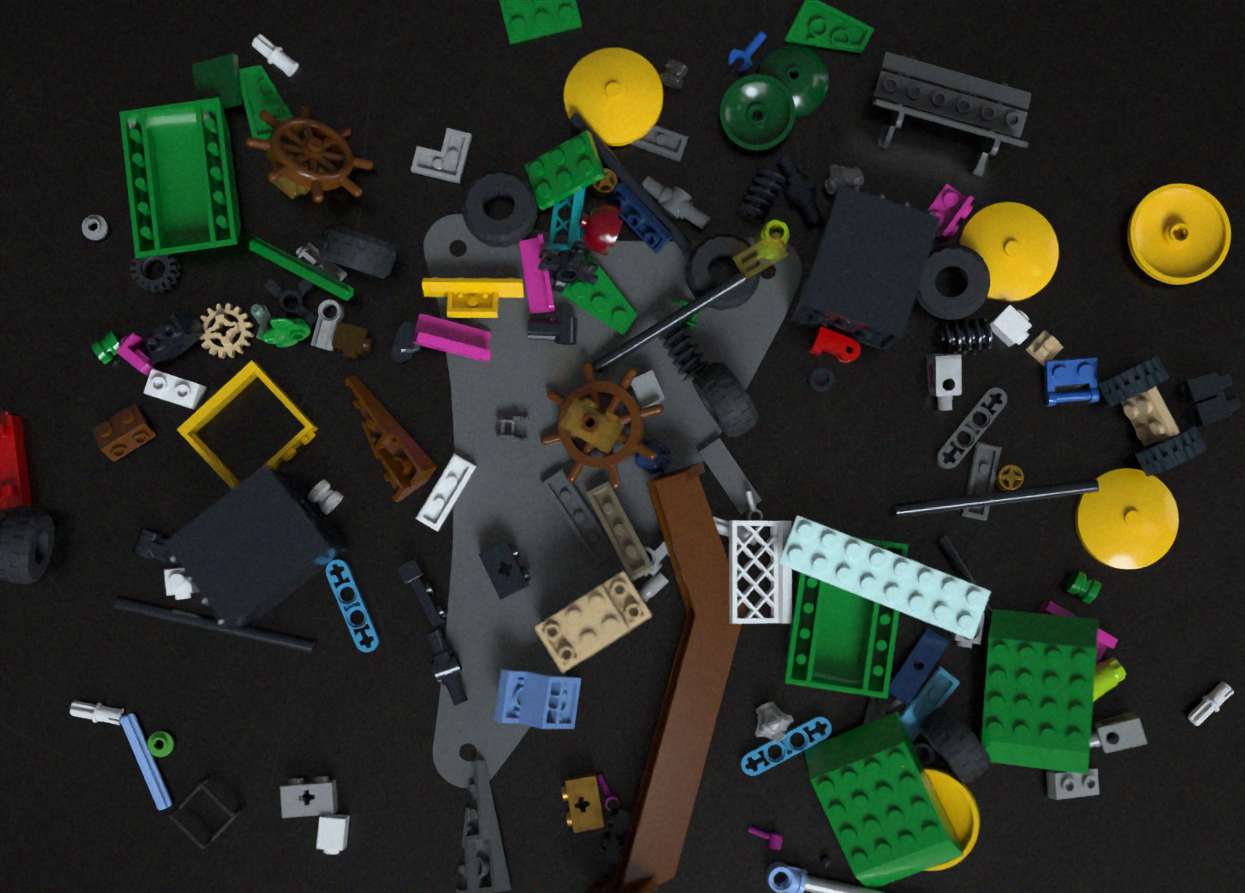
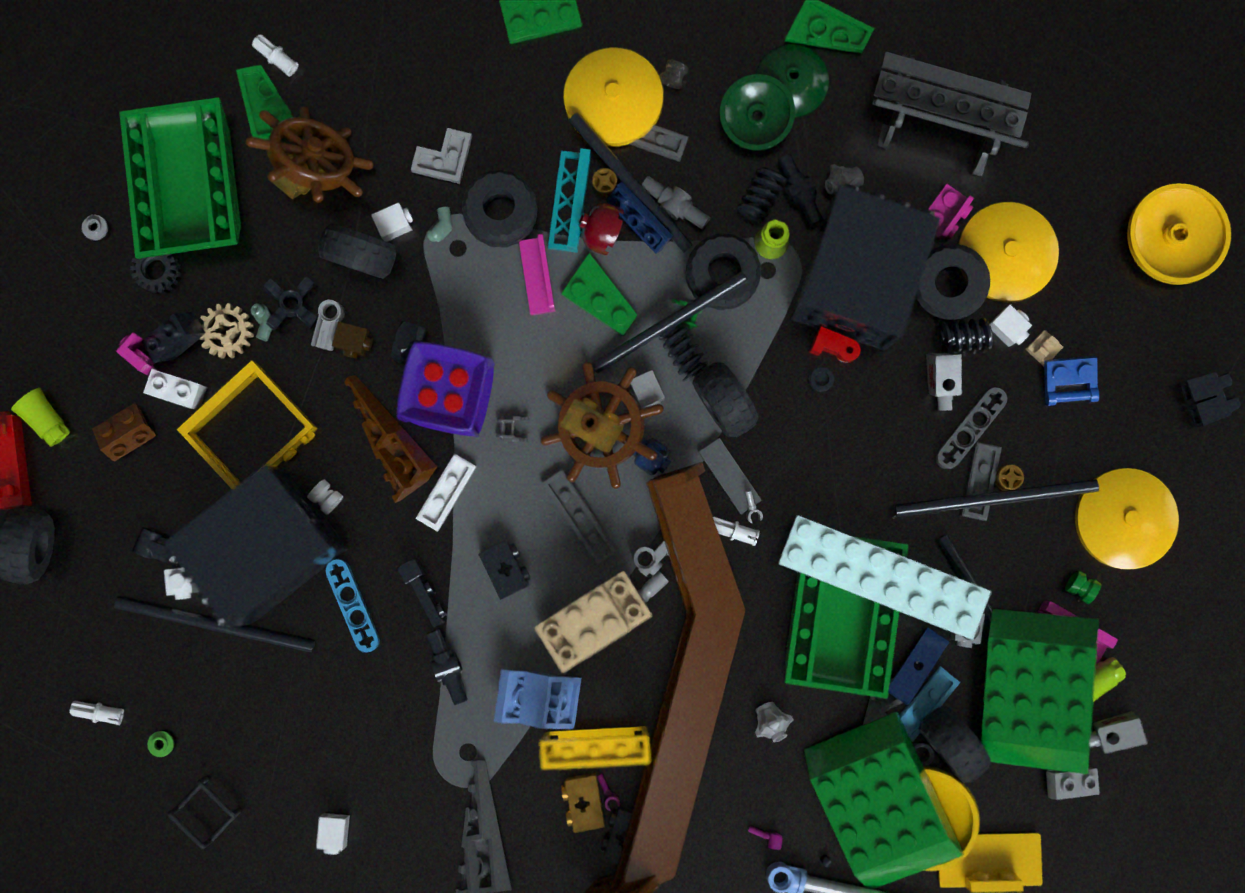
green wheel [91,330,122,364] -> none
light blue axle [120,713,172,810] -> none
dark green tile [192,53,242,109] -> none
green axle [249,237,354,301] -> none
green plate [259,318,310,348] -> none
light grey brick [280,776,338,818] -> none
light grey hinge [296,243,347,281] -> none
dark pink panel [412,314,492,362] -> none
yellow bracket [422,277,524,318] -> none
green plate [525,130,606,210] -> none
black piece [527,317,578,345] -> none
black pin [538,240,598,292] -> none
dark tan gear [586,481,654,581] -> none
blue bar [728,31,766,74] -> none
white fence [729,520,792,624] -> none
clear yellow tile [733,232,790,279] -> none
dark azure beam [740,716,832,776] -> none
black plate [1098,355,1207,477] -> none
white axle [1188,681,1234,726] -> none
none -> lime plant [11,388,70,447]
none -> white brick [371,203,413,242]
none -> dark purple piece [397,341,495,438]
none -> sand green arm [427,207,452,242]
none -> yellow window [541,726,650,769]
none -> yellow bracket [938,833,1042,892]

